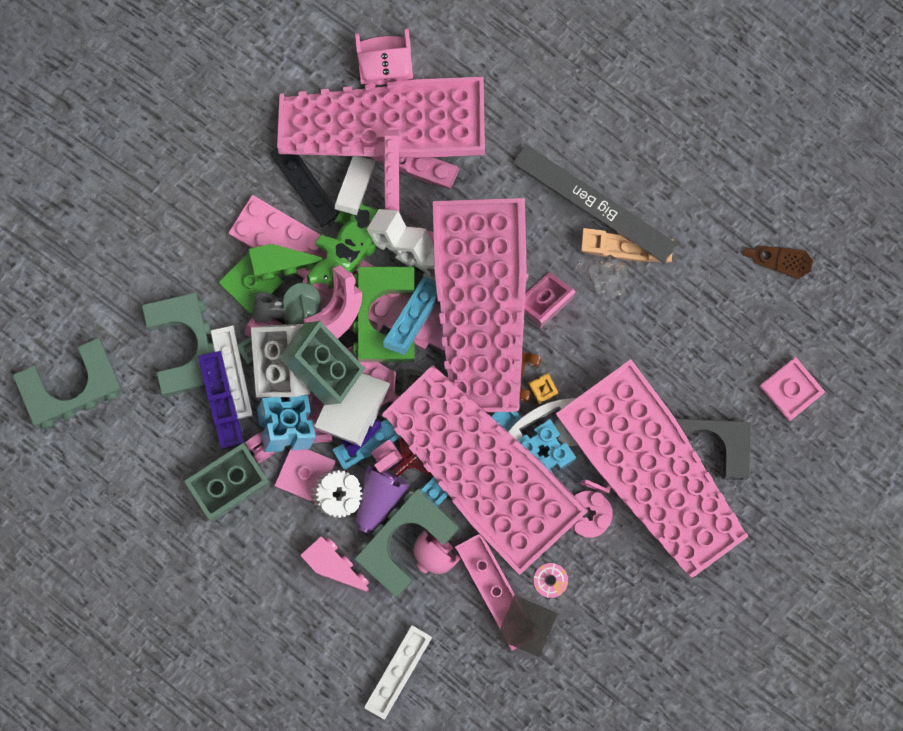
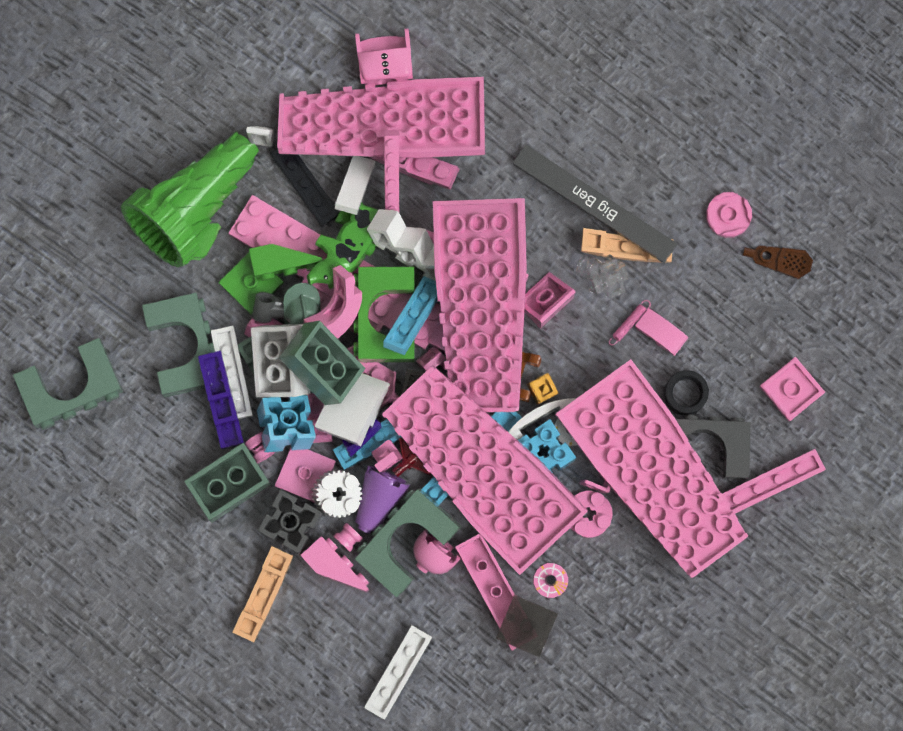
none -> bright green cone [121,132,259,268]
none -> light nougat slope [232,546,293,642]
none -> white slope [246,126,275,147]
none -> dark grey brick [258,490,323,555]
none -> bright pink wheel [333,523,363,552]
none -> bright pink tile [416,346,446,371]
none -> bright pink piece [609,300,651,345]
none -> bright pink slope [635,308,688,356]
none -> black tyre [664,370,709,416]
none -> bright pink tile [706,192,752,238]
none -> bright pink plate [723,449,826,514]

